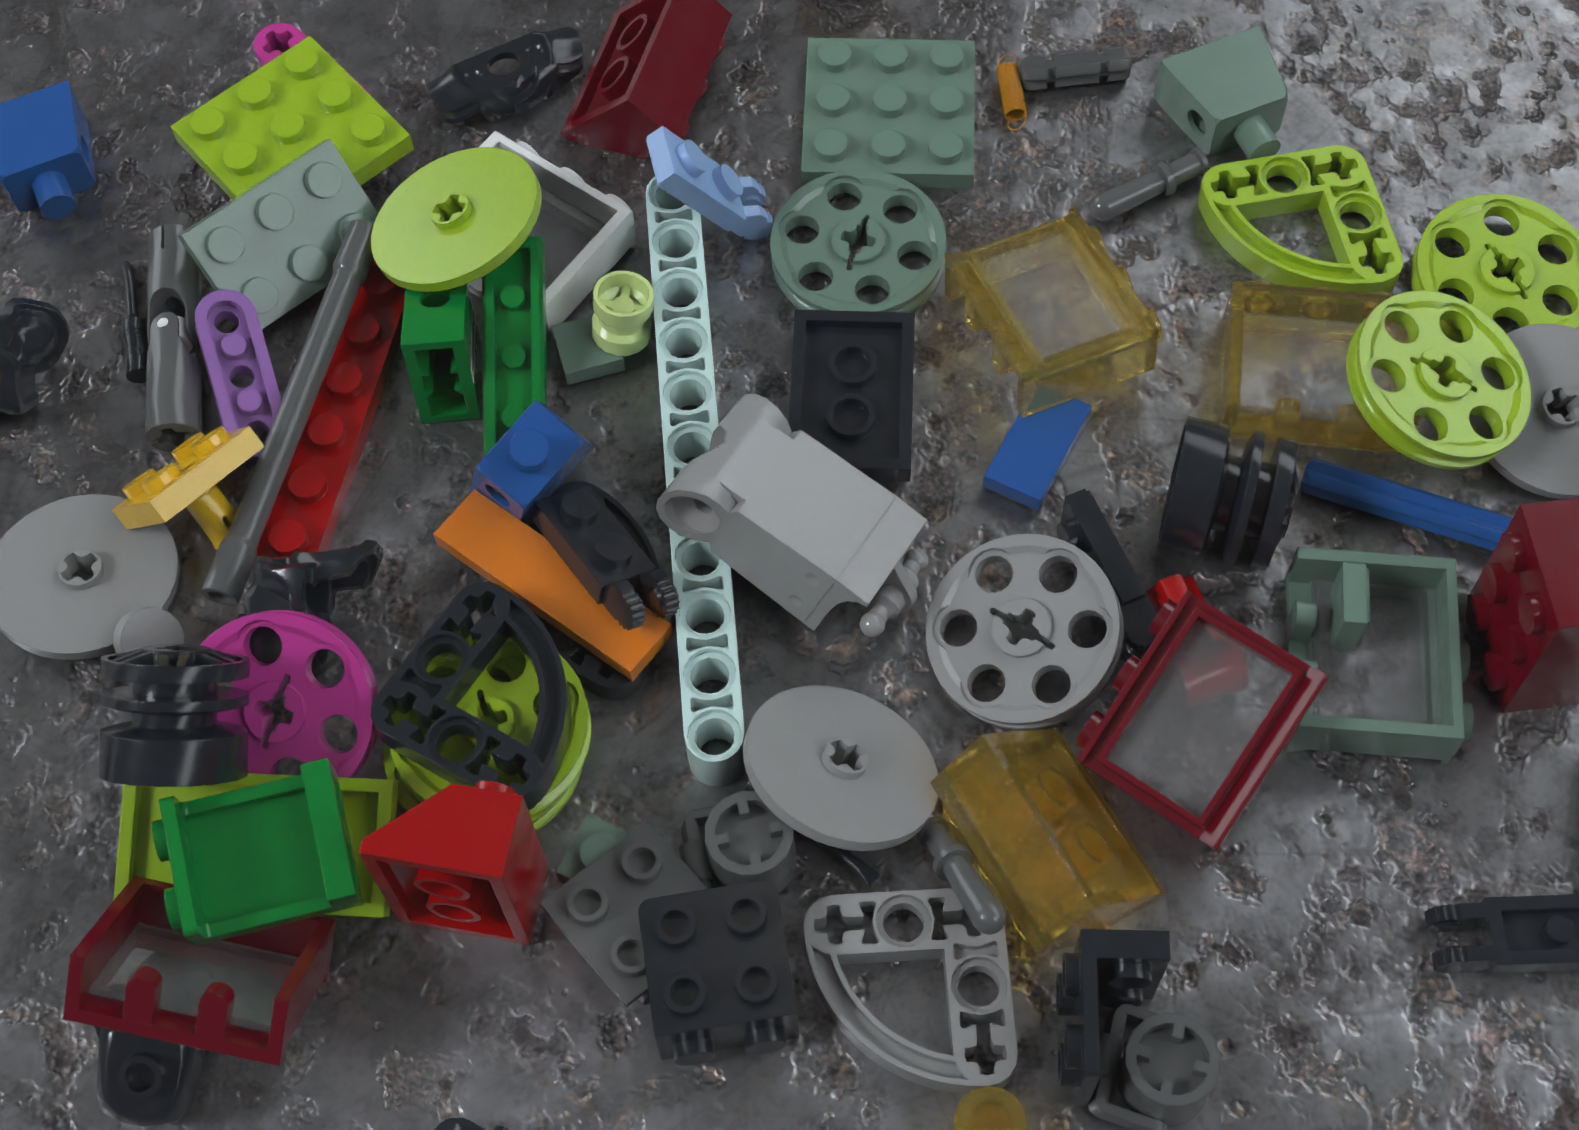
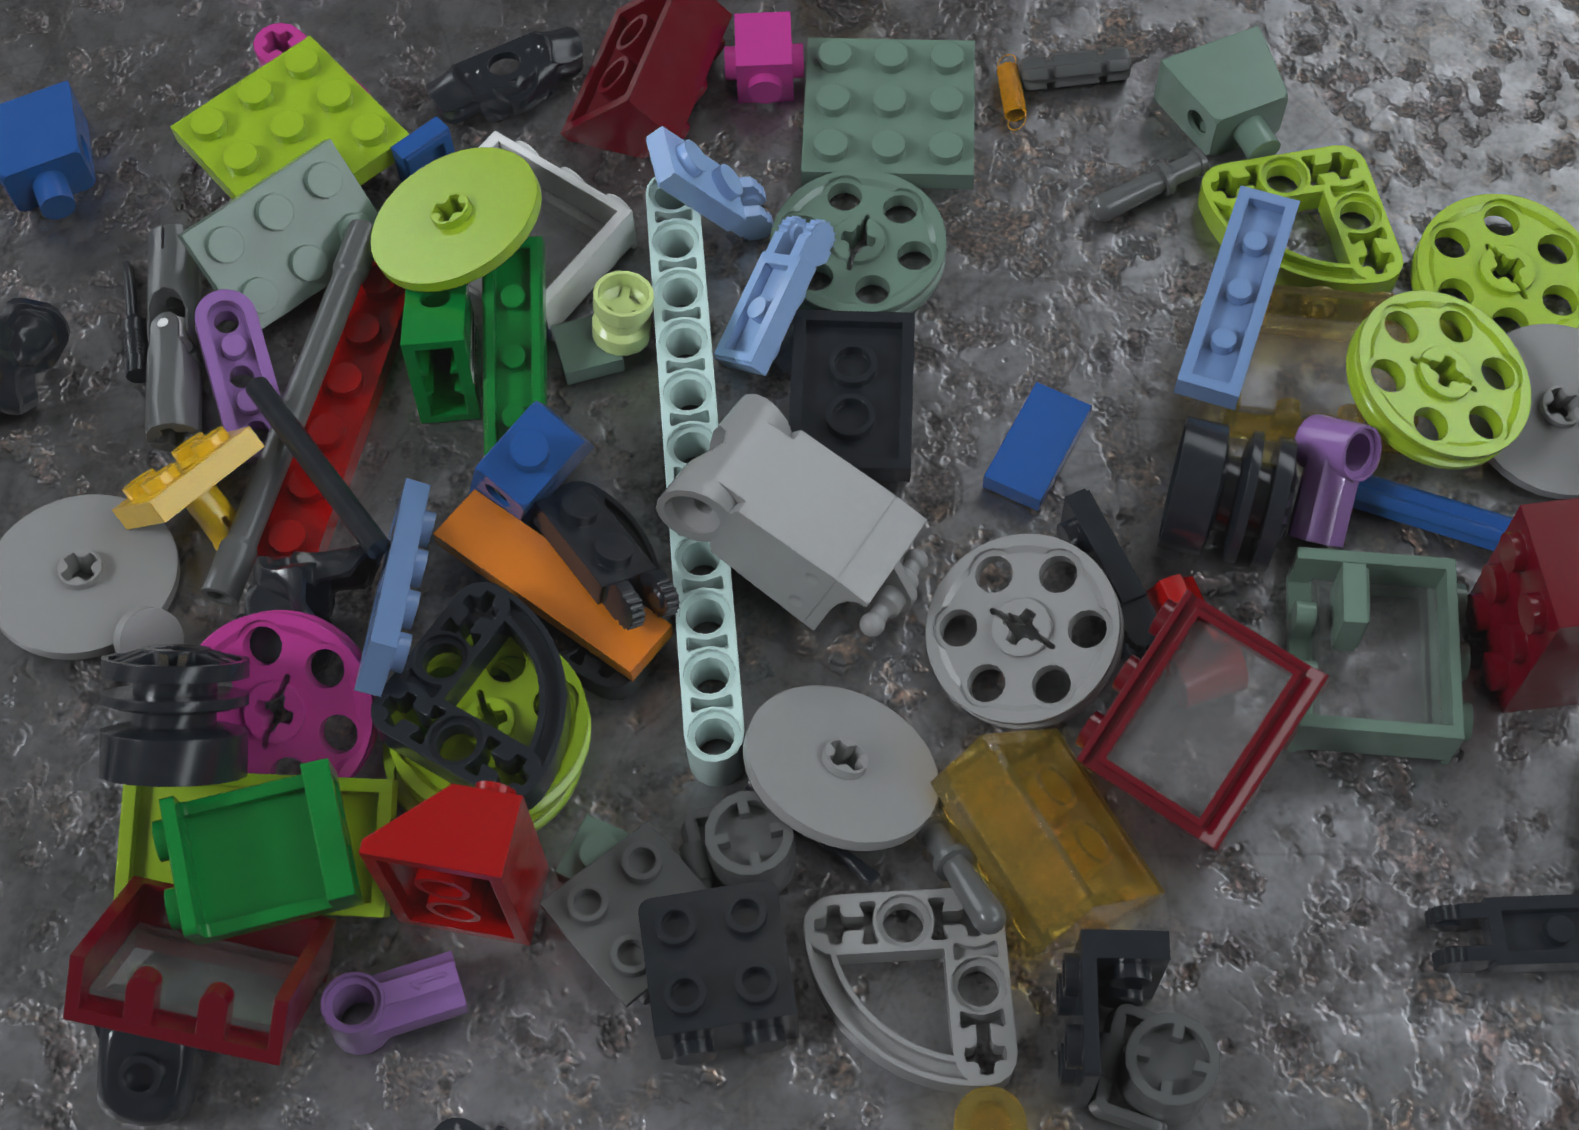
clear yellow window [945,207,1162,418] -> none
none -> black bar [245,377,391,559]
none -> medium lavender piece [320,951,469,1055]
none -> medium blue plate [354,478,437,697]
none -> blue tile [391,116,455,183]
none -> light blue hinge [714,216,836,376]
none -> dark pink brick [724,11,804,104]
none -> medium blue plate [1174,185,1300,410]
none -> medium lavender piece [1287,414,1382,548]

